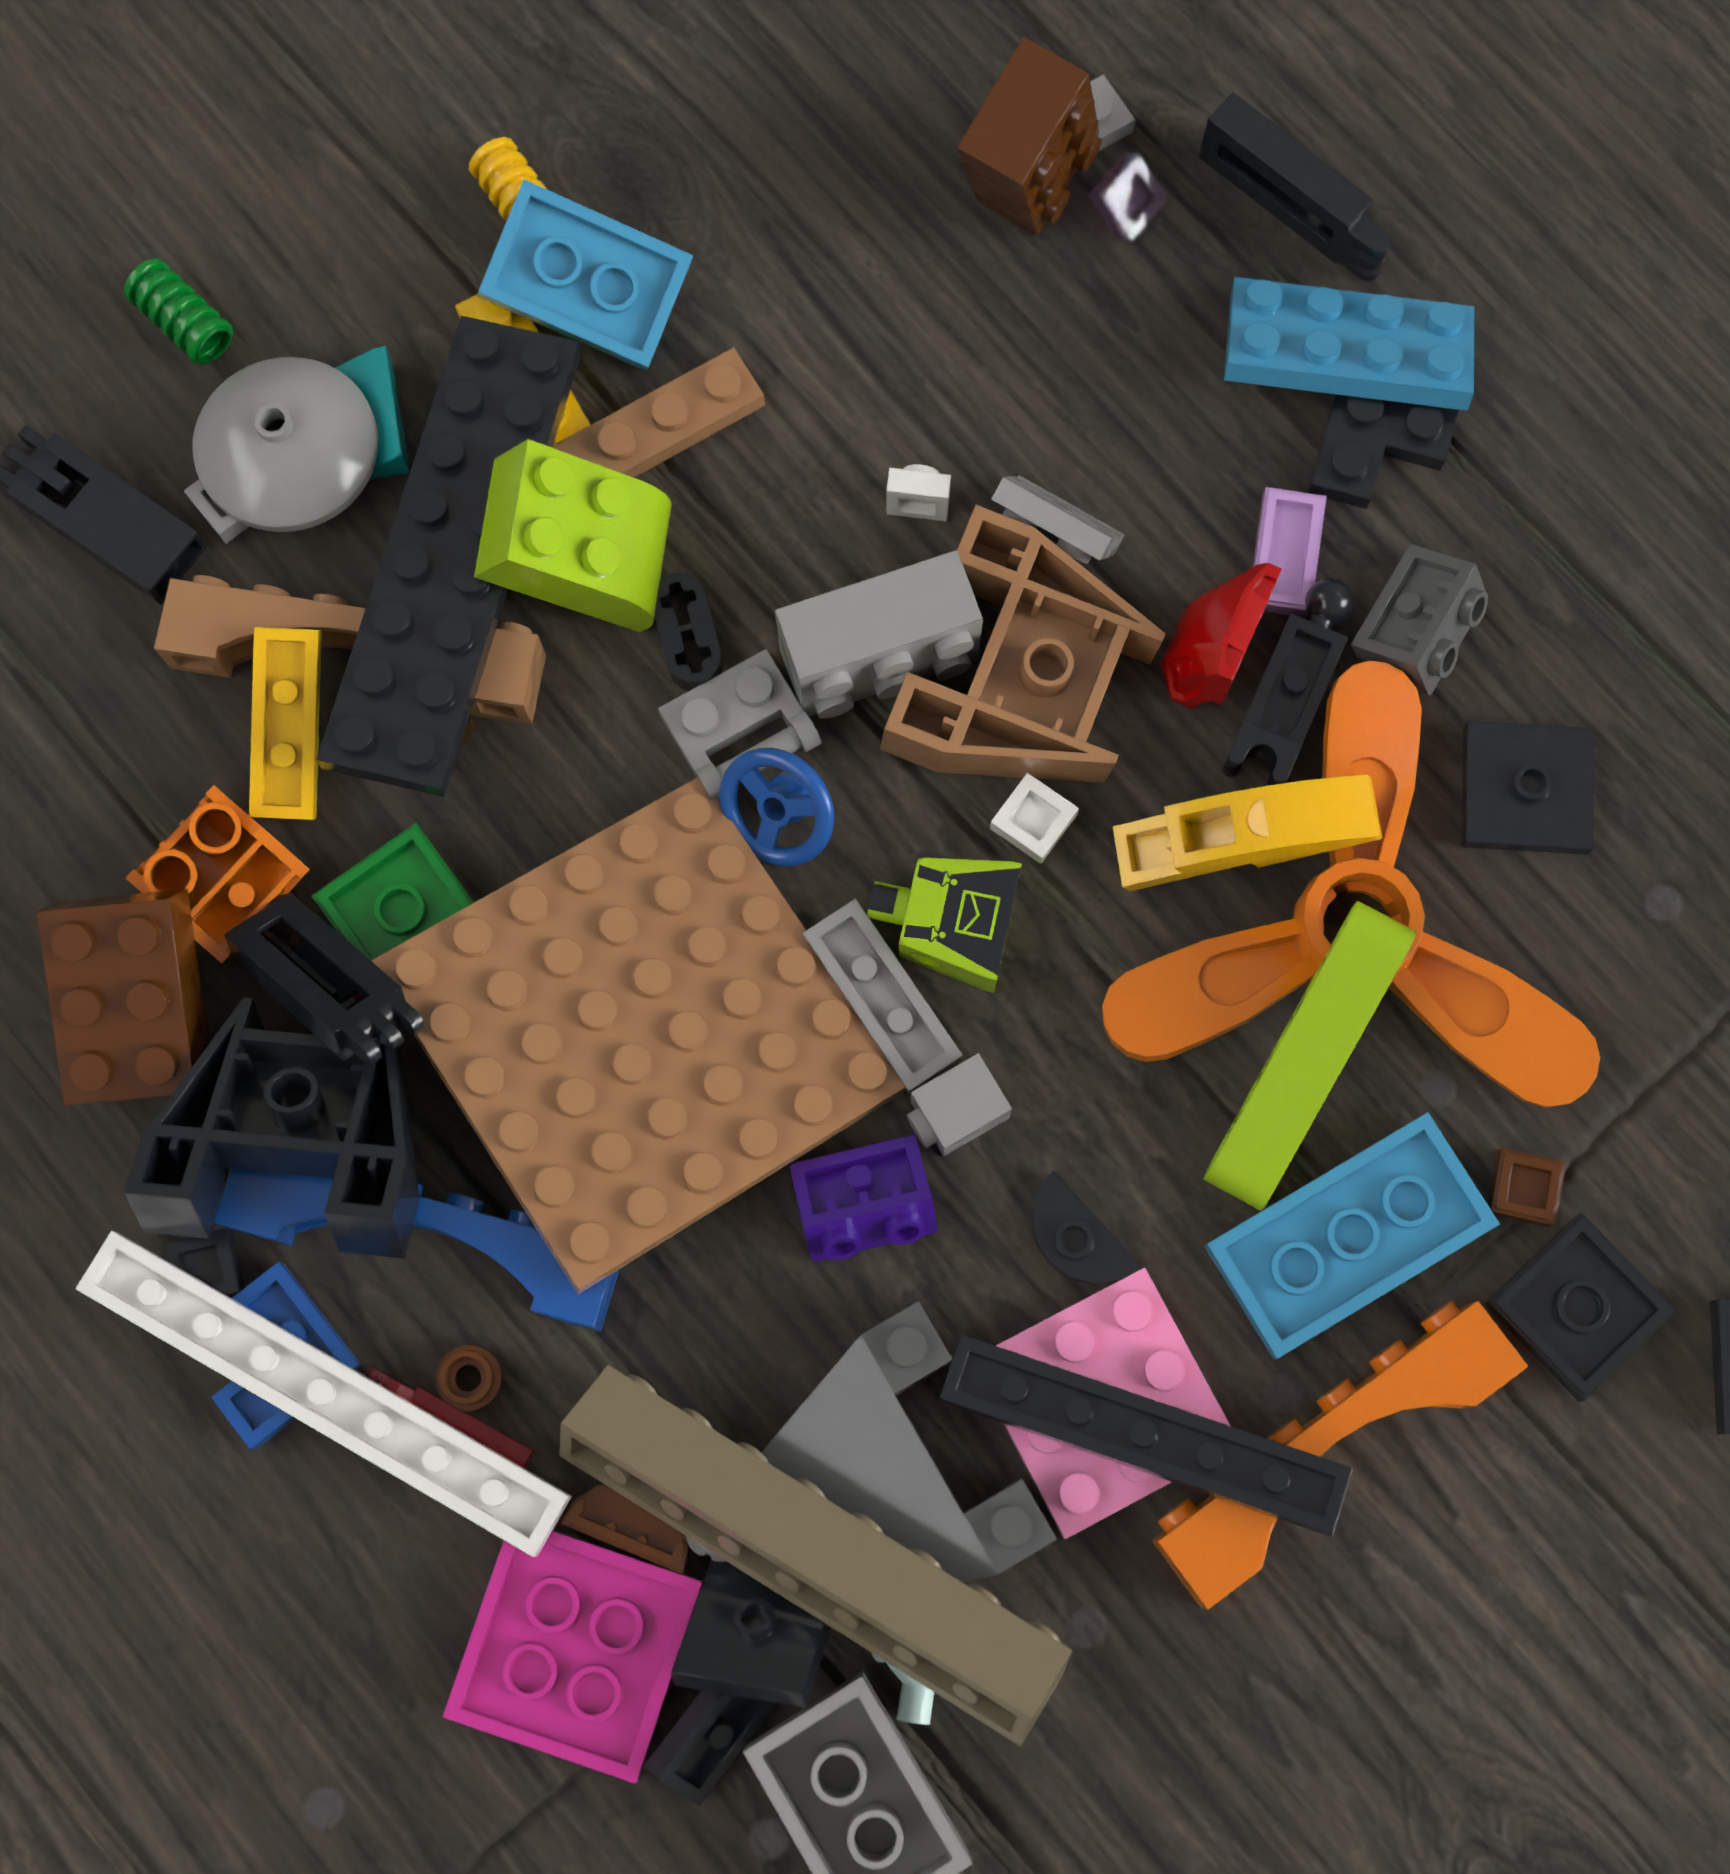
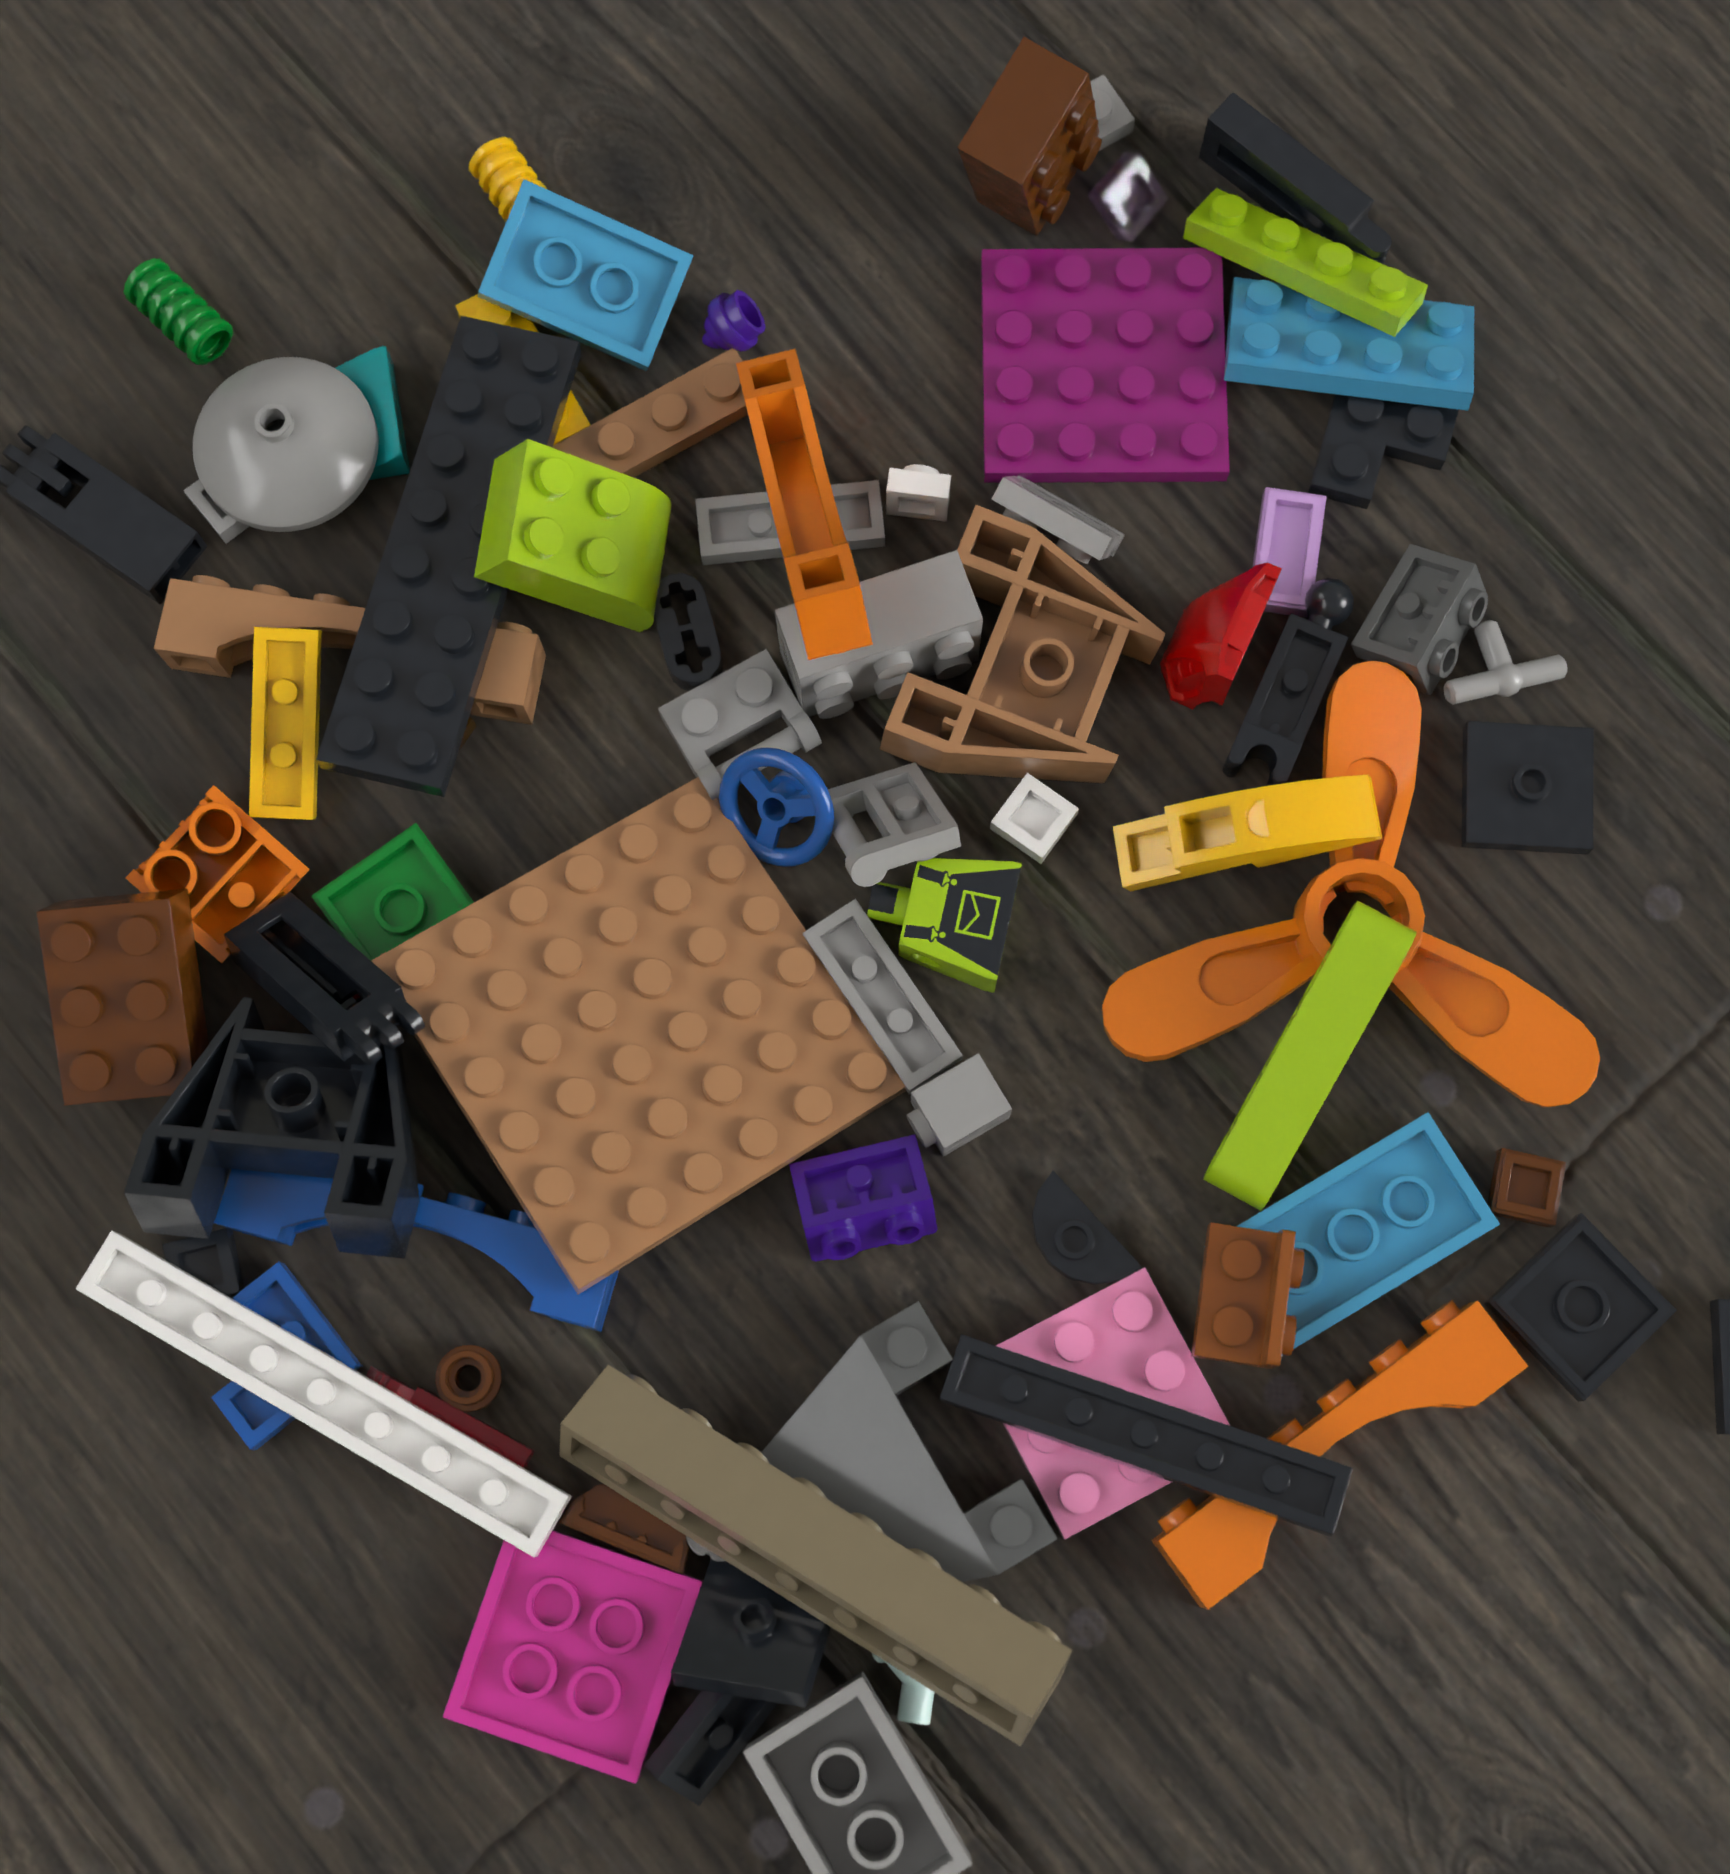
none -> light grey plate [695,480,885,565]
none -> dark purple plate [702,290,765,352]
none -> orange arch [736,349,873,660]
none -> light grey plate [828,762,961,887]
none -> magenta plate [981,248,1230,483]
none -> lime plate [1183,188,1428,337]
none -> dark orange bracket [1191,1223,1304,1369]
none -> light grey piece [1444,620,1567,705]

